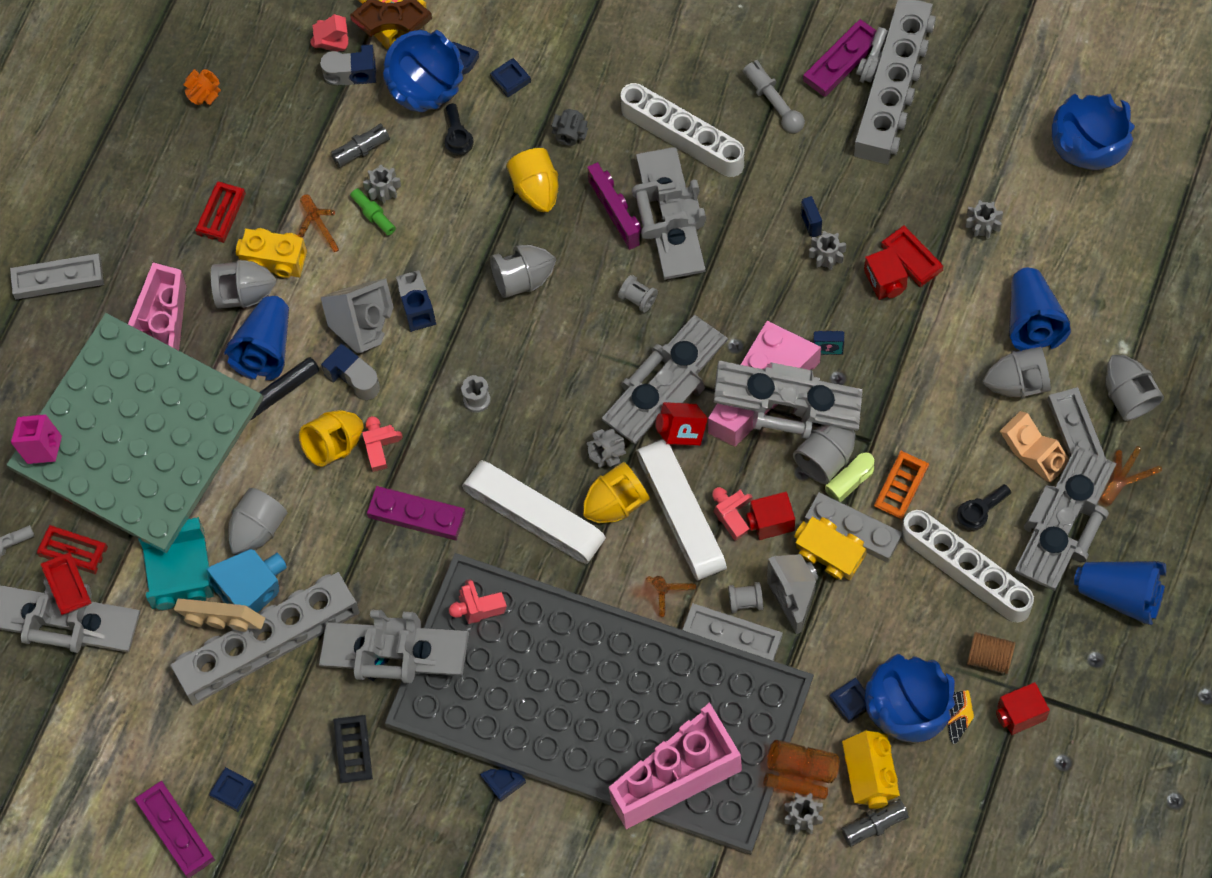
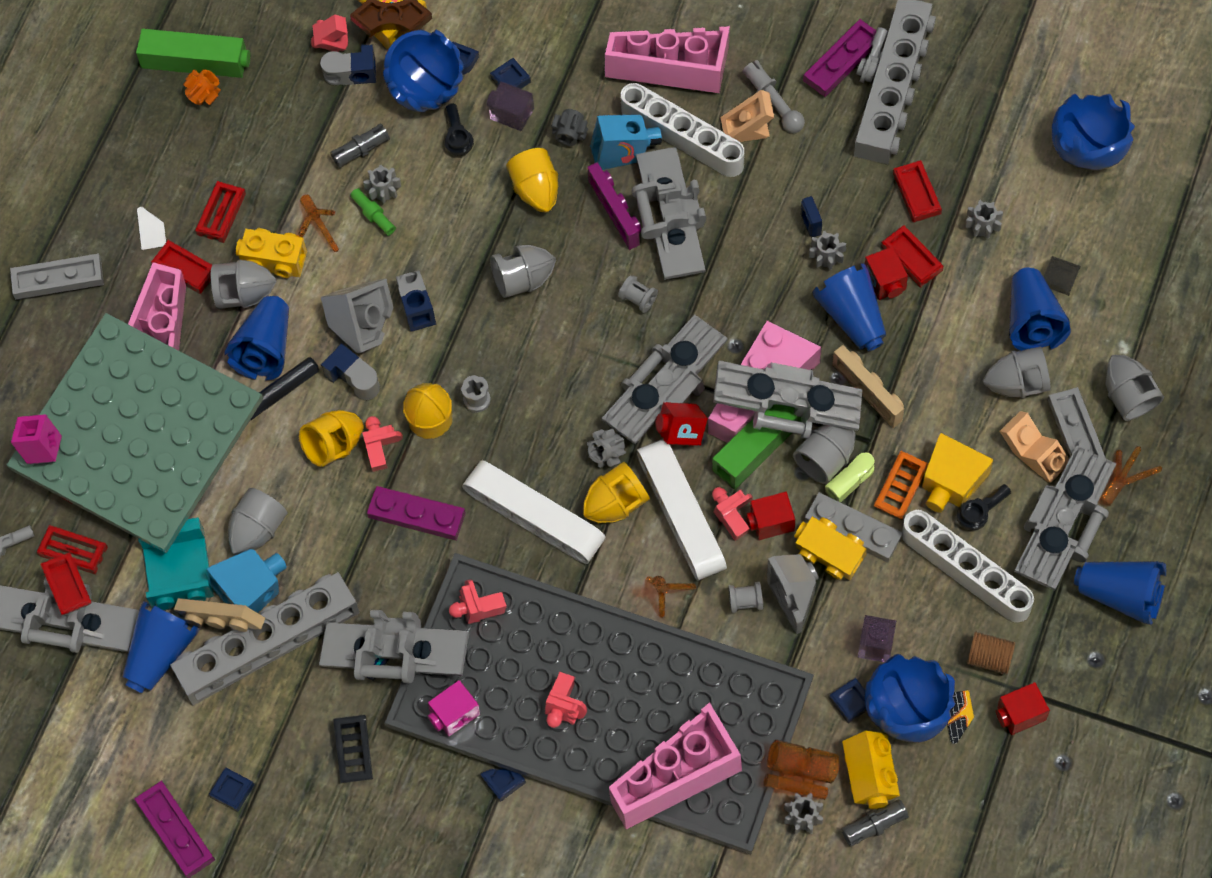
light grey plate [683,603,783,661] -> none
dark blue tile [813,331,844,355] -> none
none -> blue cone [122,601,200,693]
none -> bright green brick [136,29,251,78]
none -> white sticker [137,207,166,250]
none -> red tile [151,240,212,294]
none -> yellow helmet [403,383,453,439]
none -> dark pink brick [428,680,480,737]
none -> clear purple brick [487,82,534,131]
none -> coral piece [545,672,587,728]
none -> dark azure torso [590,115,662,170]
none -> bright pink wedge [605,26,730,93]
none -> bright green brick [712,404,802,489]
none -> light nougat slope [720,90,774,142]
none -> blue cone [812,263,886,352]
none -> tan plate [833,345,904,428]
none -> clear purple brick [858,615,897,662]
none -> red tile [893,160,942,223]
none -> yellow torso [922,433,993,513]
none -> clear smoke tile [1044,256,1081,296]

